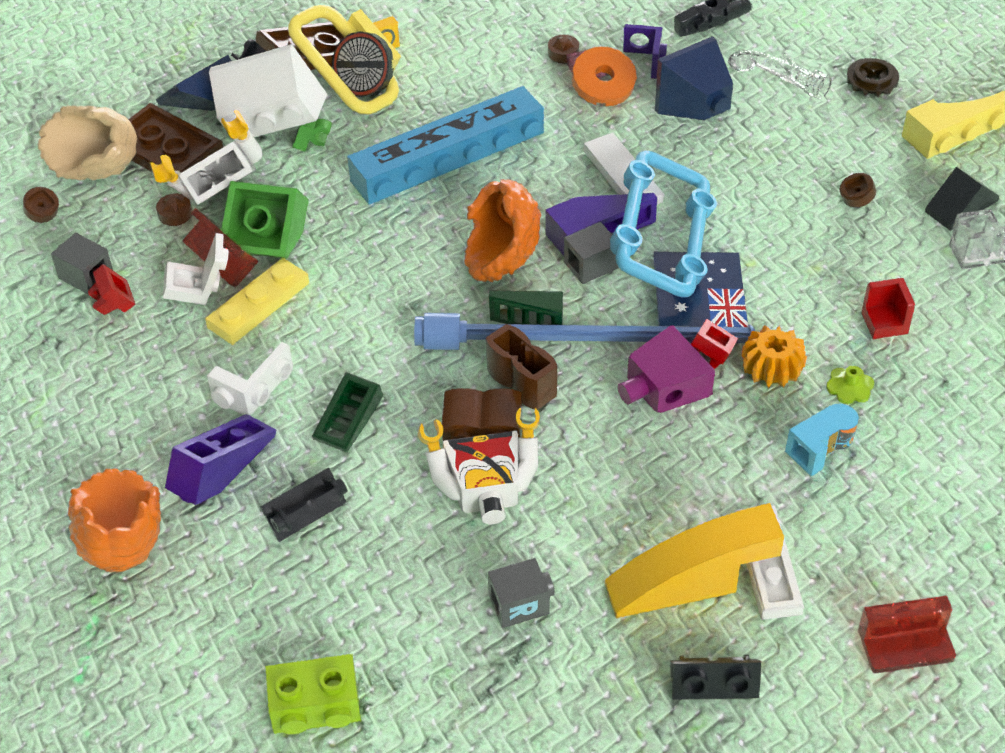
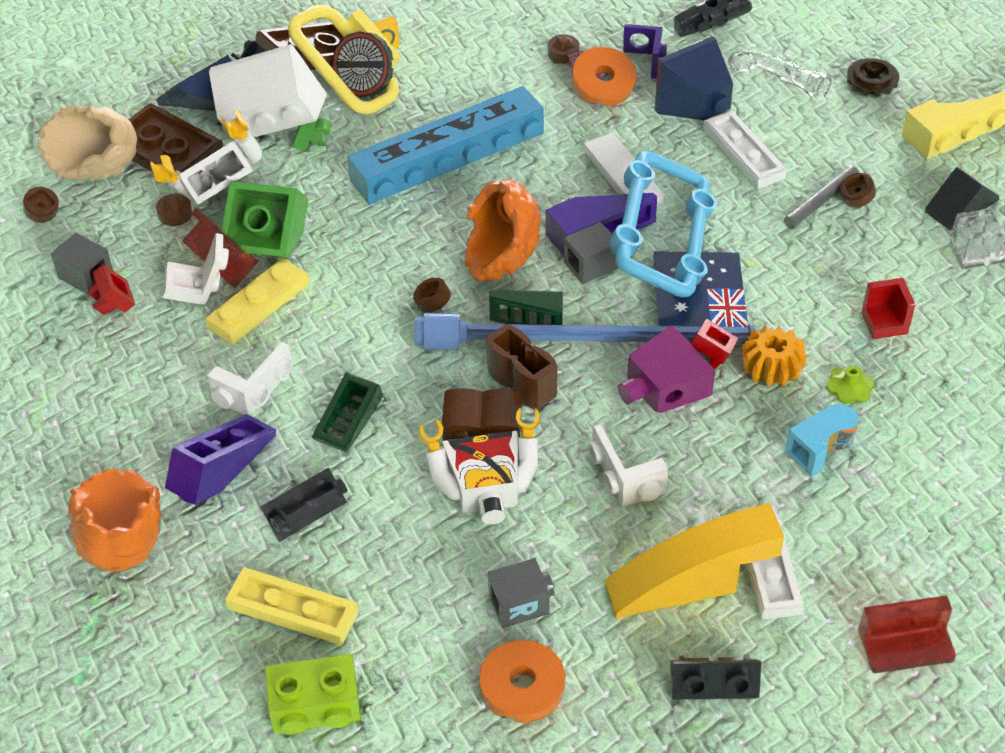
none -> light yellow plate [225,567,359,646]
none -> reddish brown tile [413,278,451,313]
none -> orange tile [479,640,566,723]
none -> white bracket [588,424,668,508]
none -> white tile [703,111,787,190]
none -> flat silver bar [784,165,859,229]

